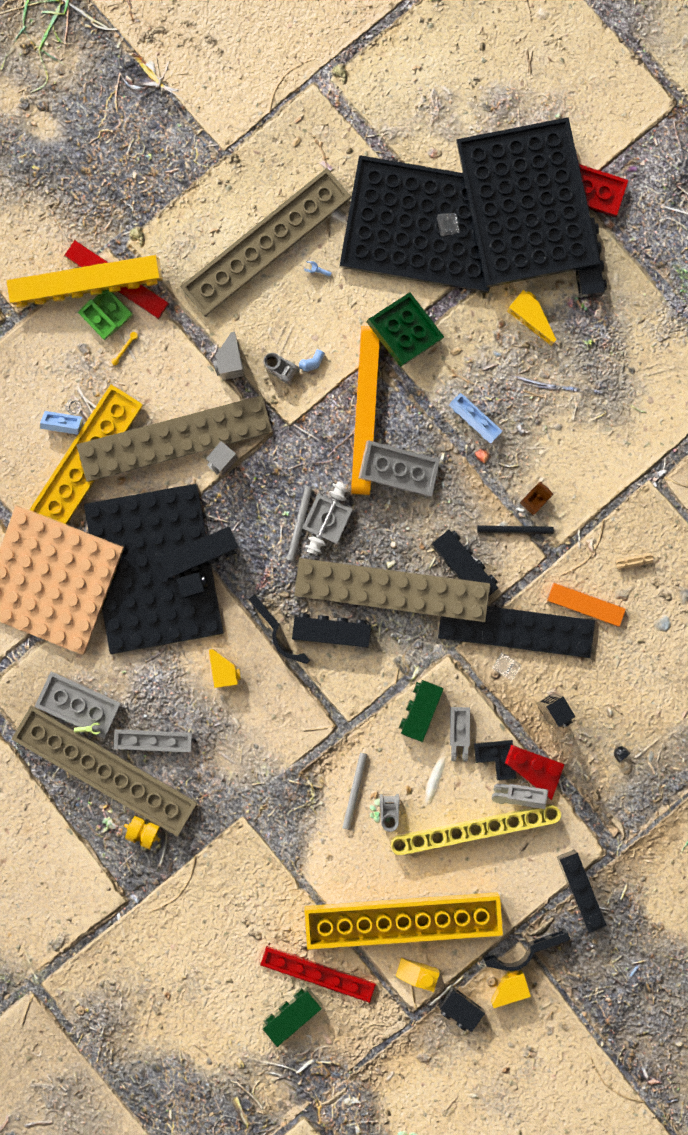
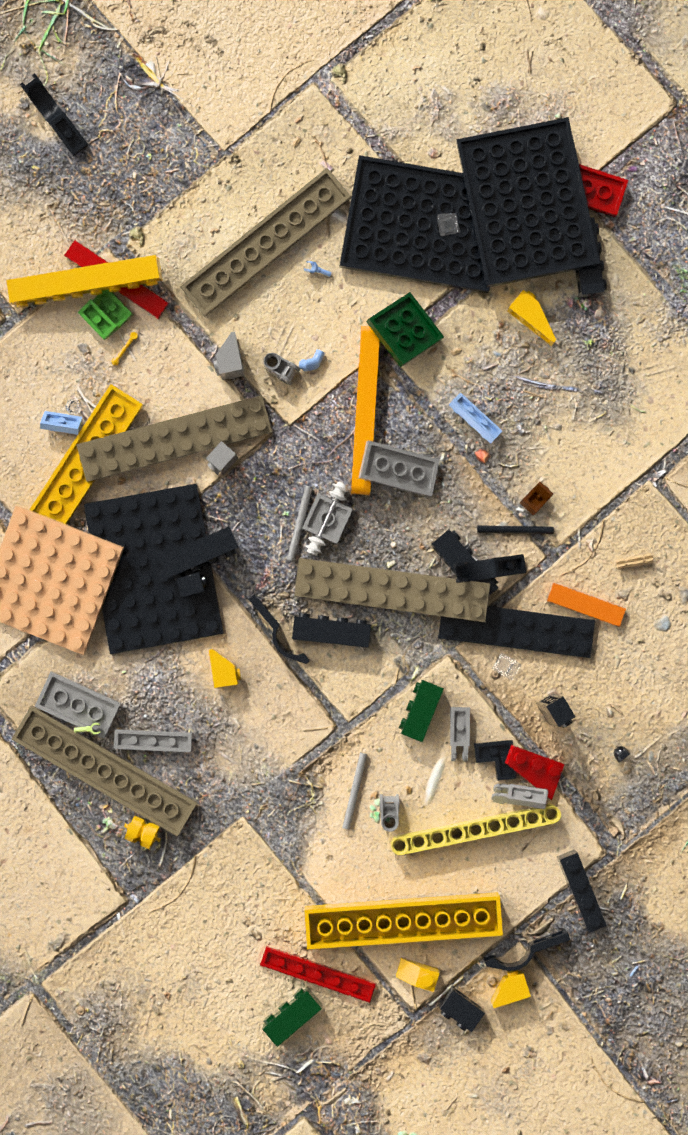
none -> black piece [20,73,88,156]
none -> black piece [453,554,527,583]

